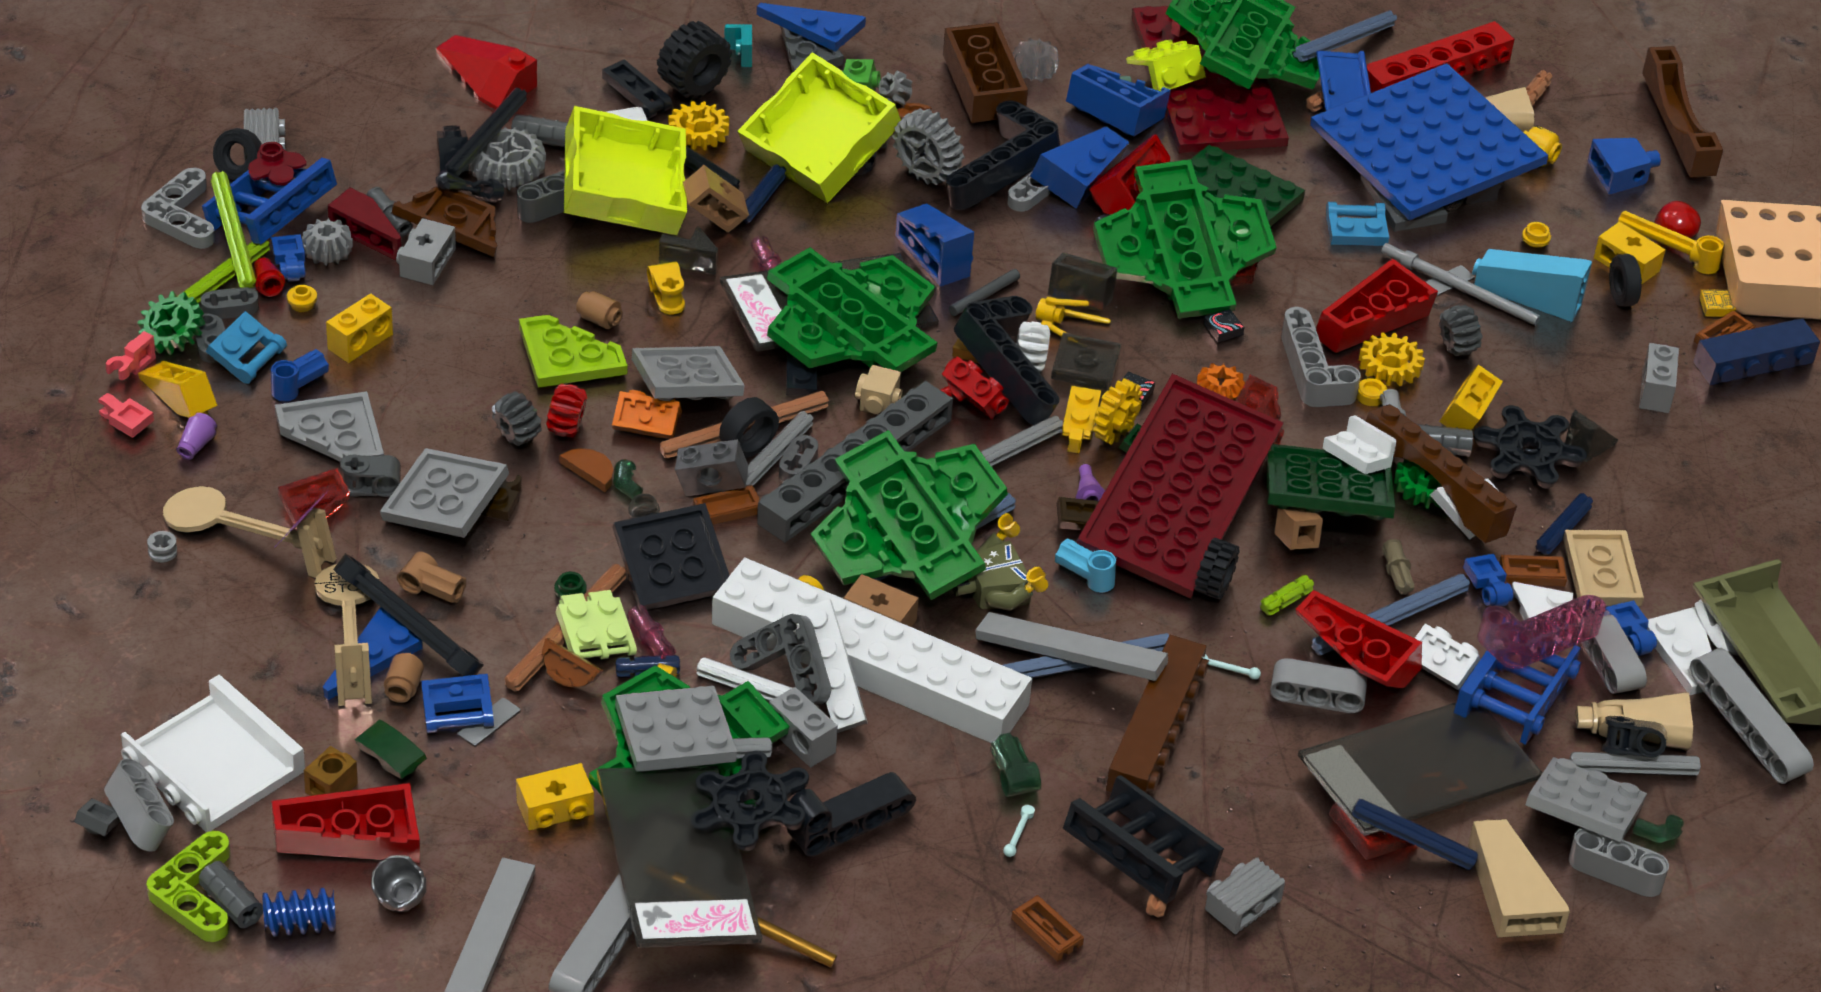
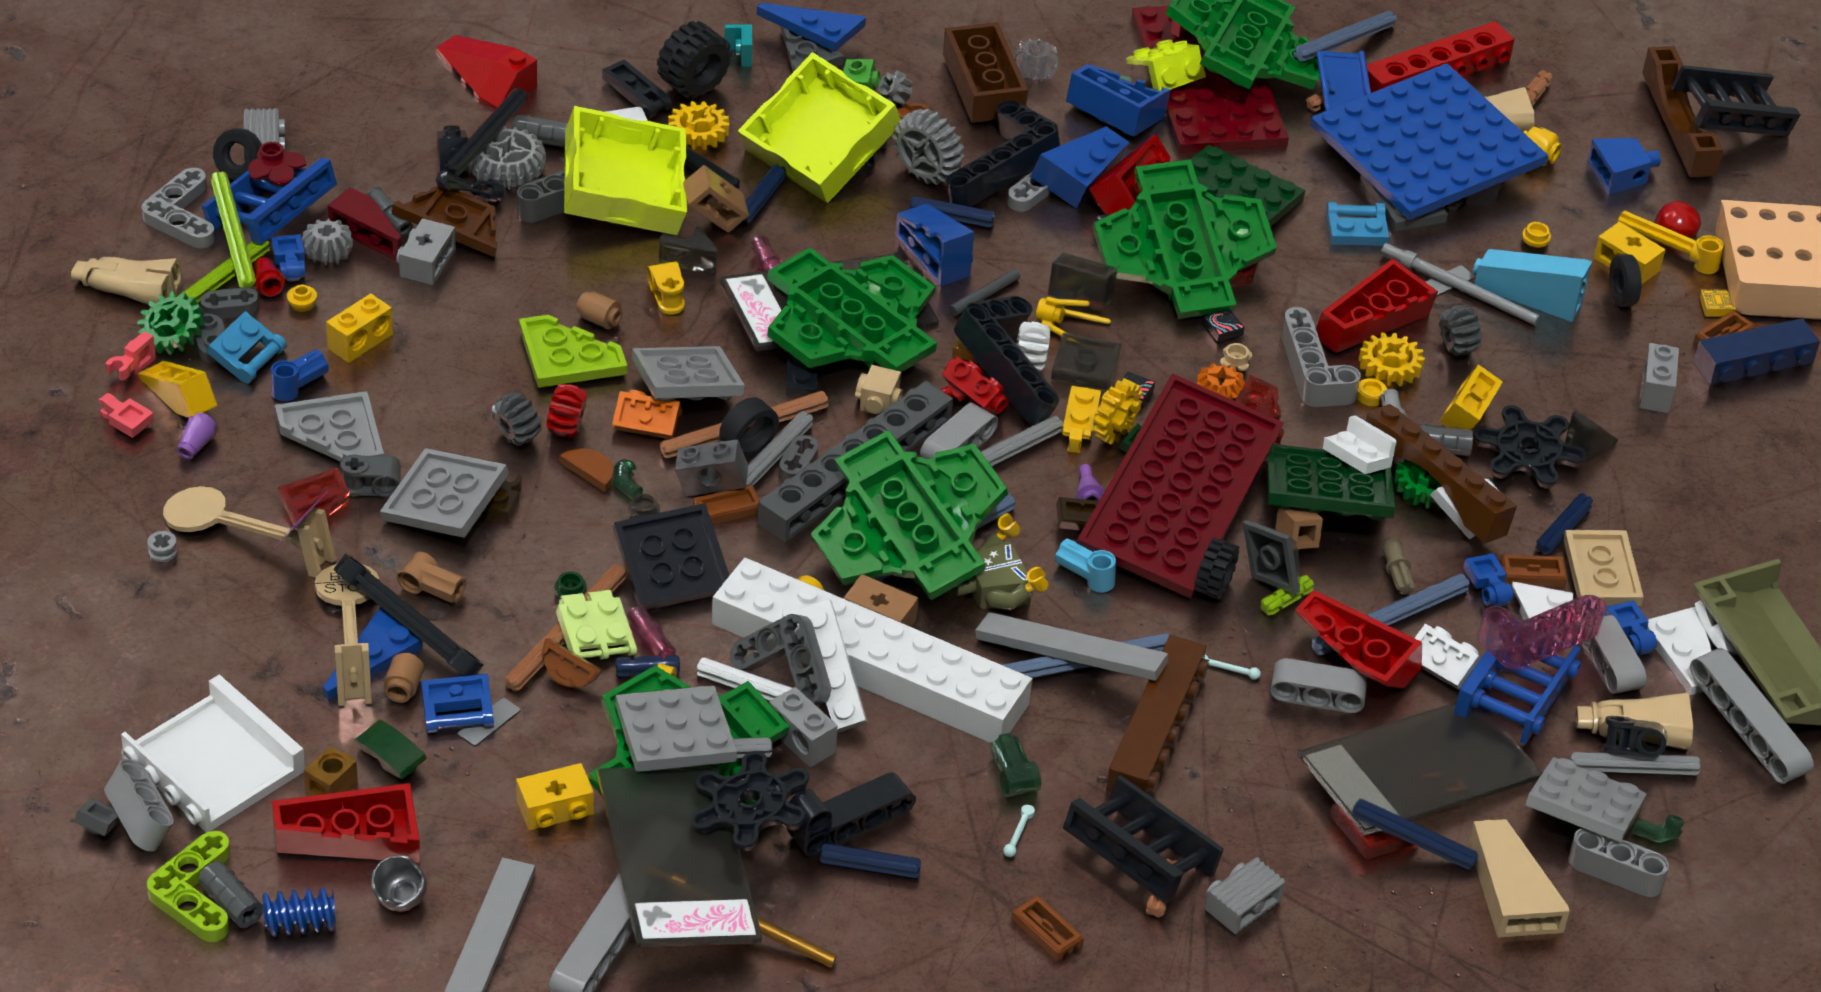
none -> tan piece [71,257,183,305]
none -> dark blue axle [820,843,921,878]
none -> dark blue axle [910,196,995,228]
none -> light grey beam [920,403,998,459]
none -> tan plate [1220,343,1252,371]
none -> dark grey slope [1242,520,1301,594]
none -> black fence [1670,65,1801,137]

